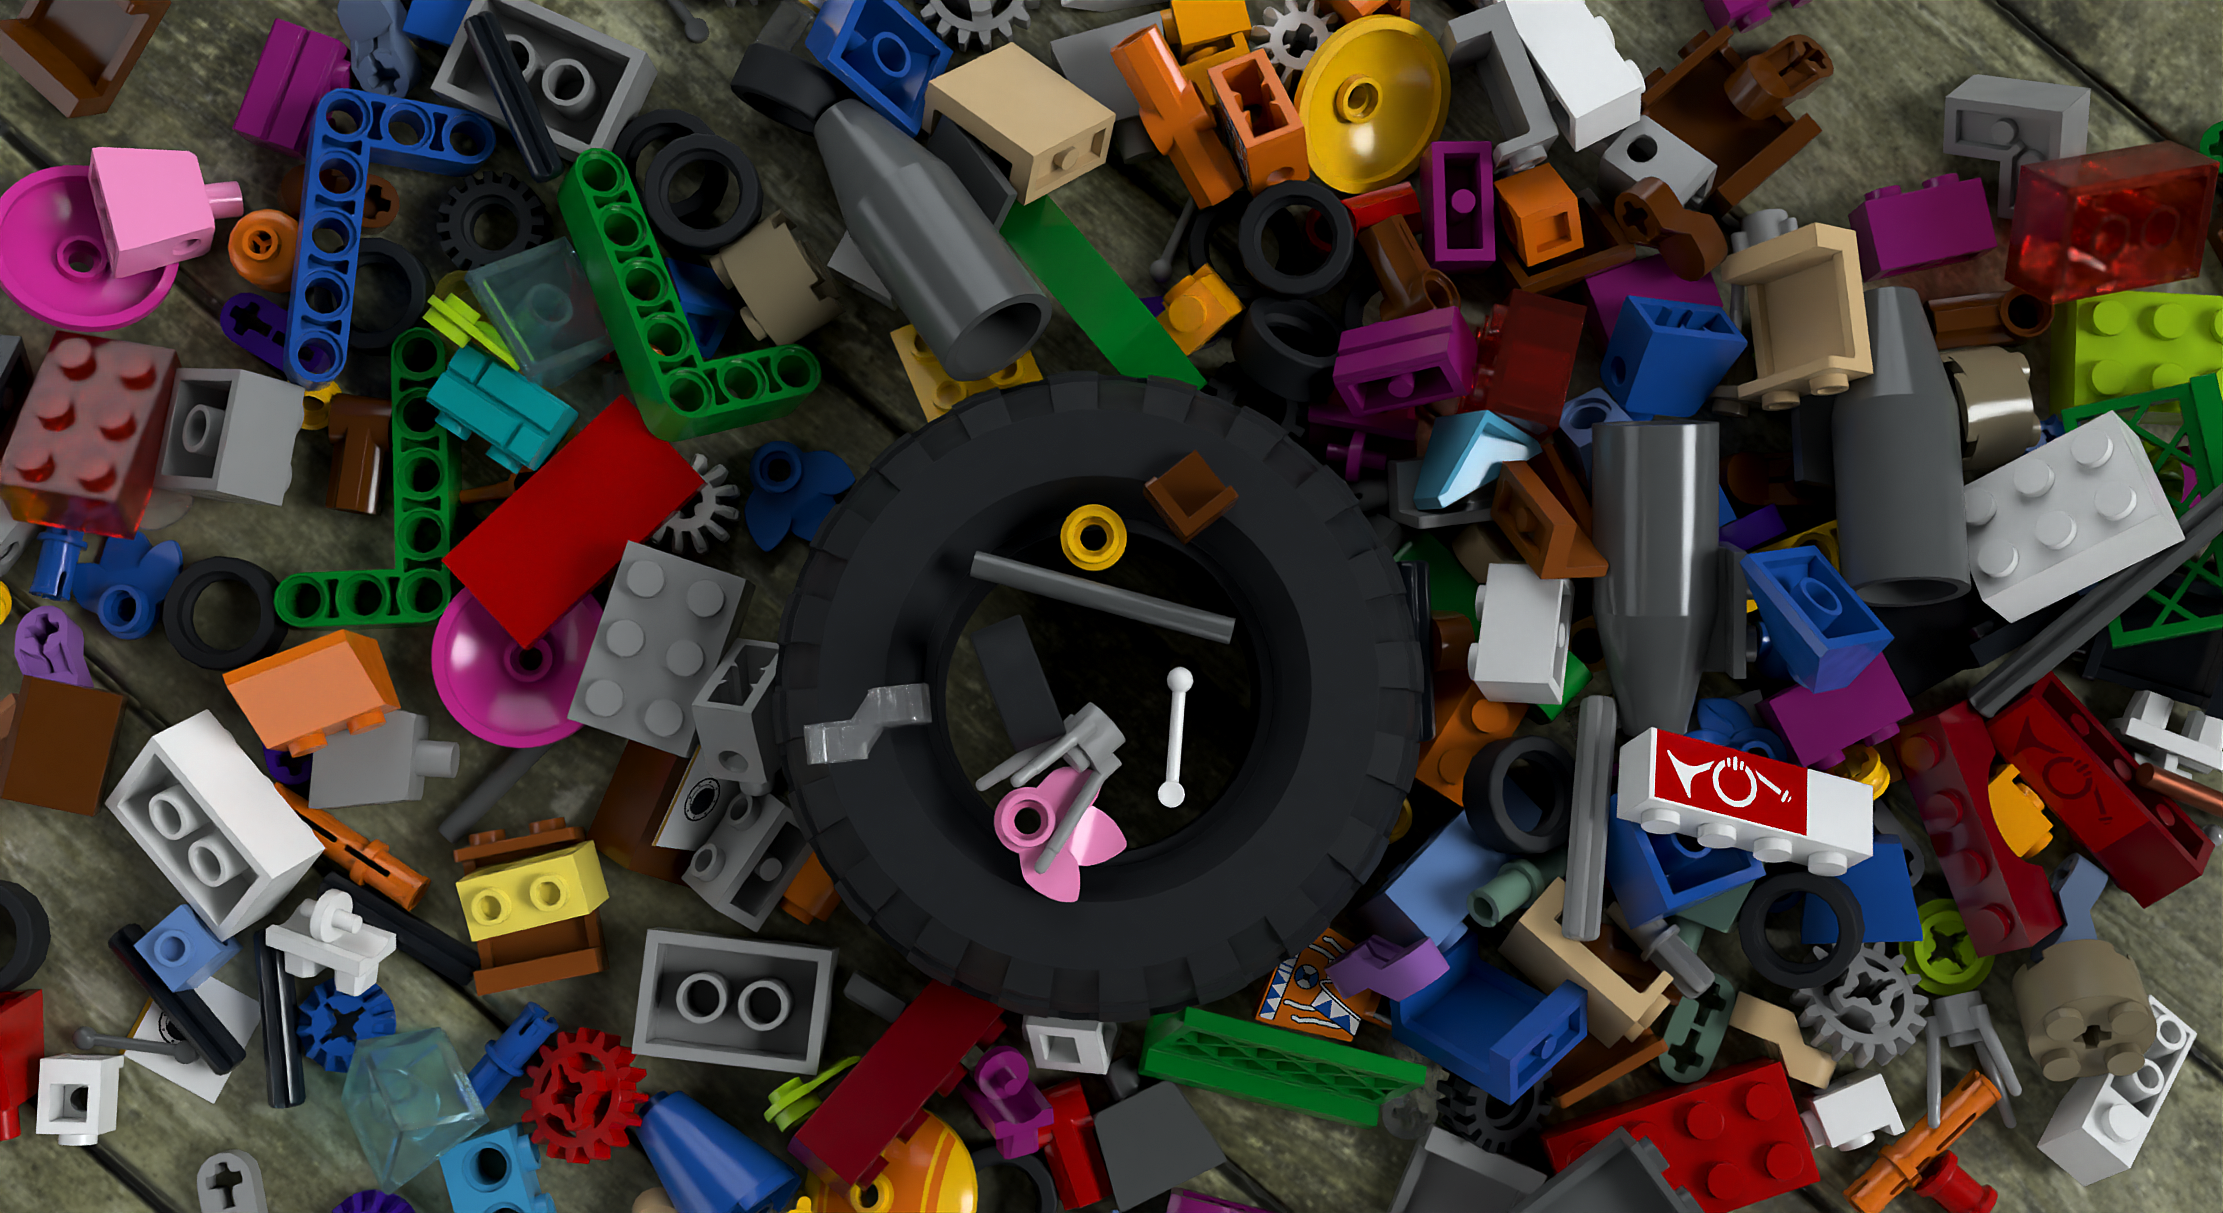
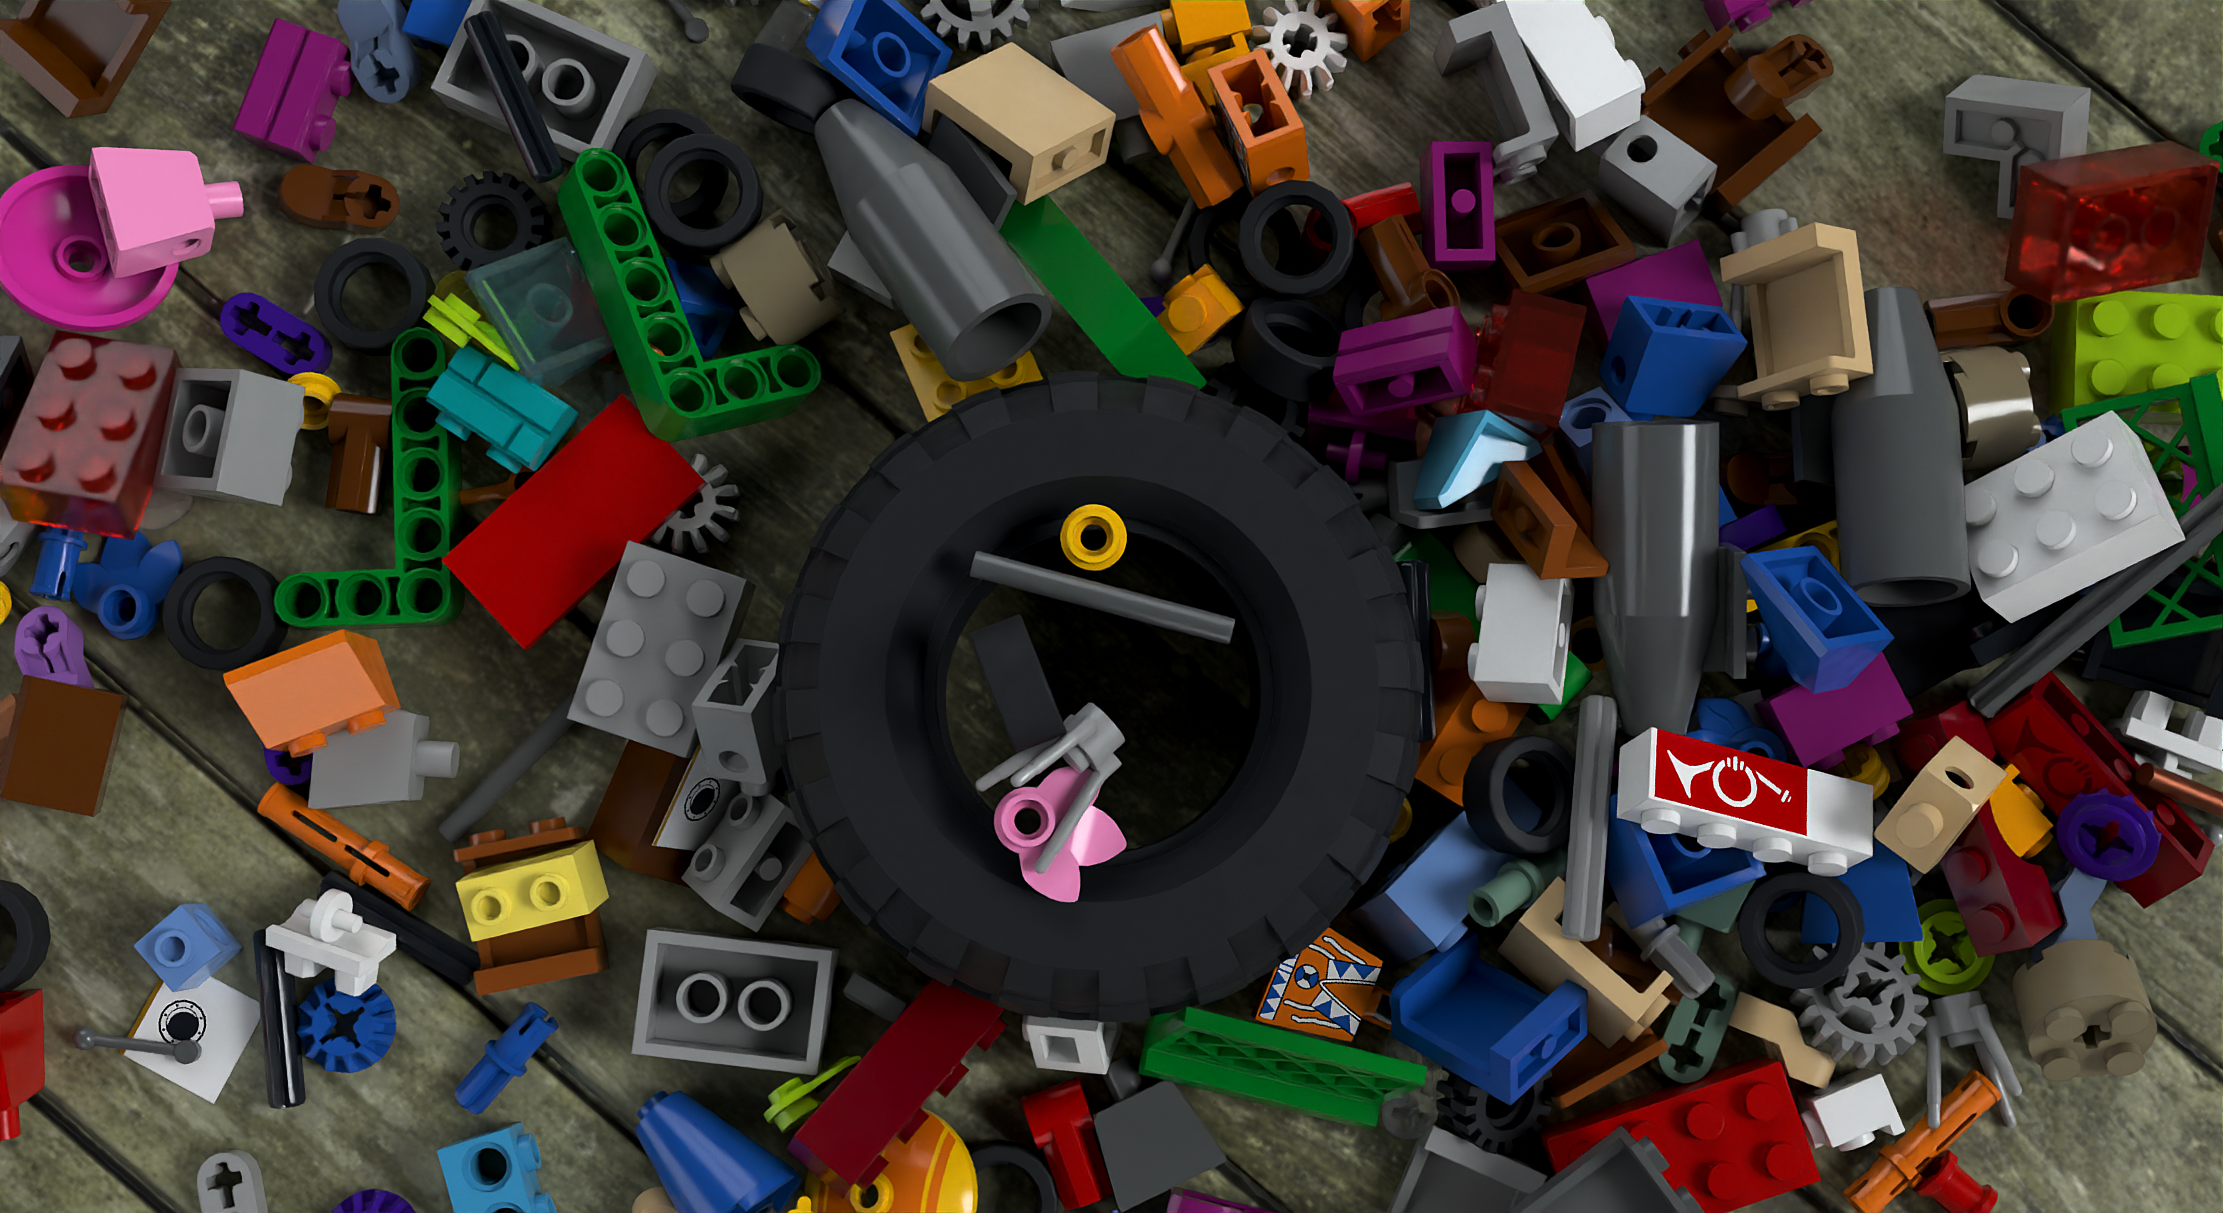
white brick [36,1053,124,1146] -> none
white brick [105,709,325,942] -> none
black axle [108,923,246,1076] -> none
orange head [228,209,316,294] -> none
blue beam [282,88,496,391] -> none
clear light blue slope [341,1027,490,1196] -> none
dark pink dish [431,587,604,748] -> none
red gear [520,1027,649,1164] -> none
blue plate [744,441,856,552] -> none
clear piece [803,684,932,765] -> none
magenta hips [956,1046,1054,1159] -> none
reddish brown panel [1142,449,1239,546] -> none
white hinge [1158,667,1193,808] -> none
yellow dish [1293,14,1451,194] -> none
medium lavender piece [1324,935,1450,1002] -> none
orange brick [1493,162,1584,267] -> none
reddish brown piece [1614,176,1728,282] -> none
magenta brick [1848,173,1998,283] -> none
white slope [2037,995,2197,1186] -> none
none -> tan torso [1873,735,2008,874]
none -> dark purple gear [2056,787,2162,881]

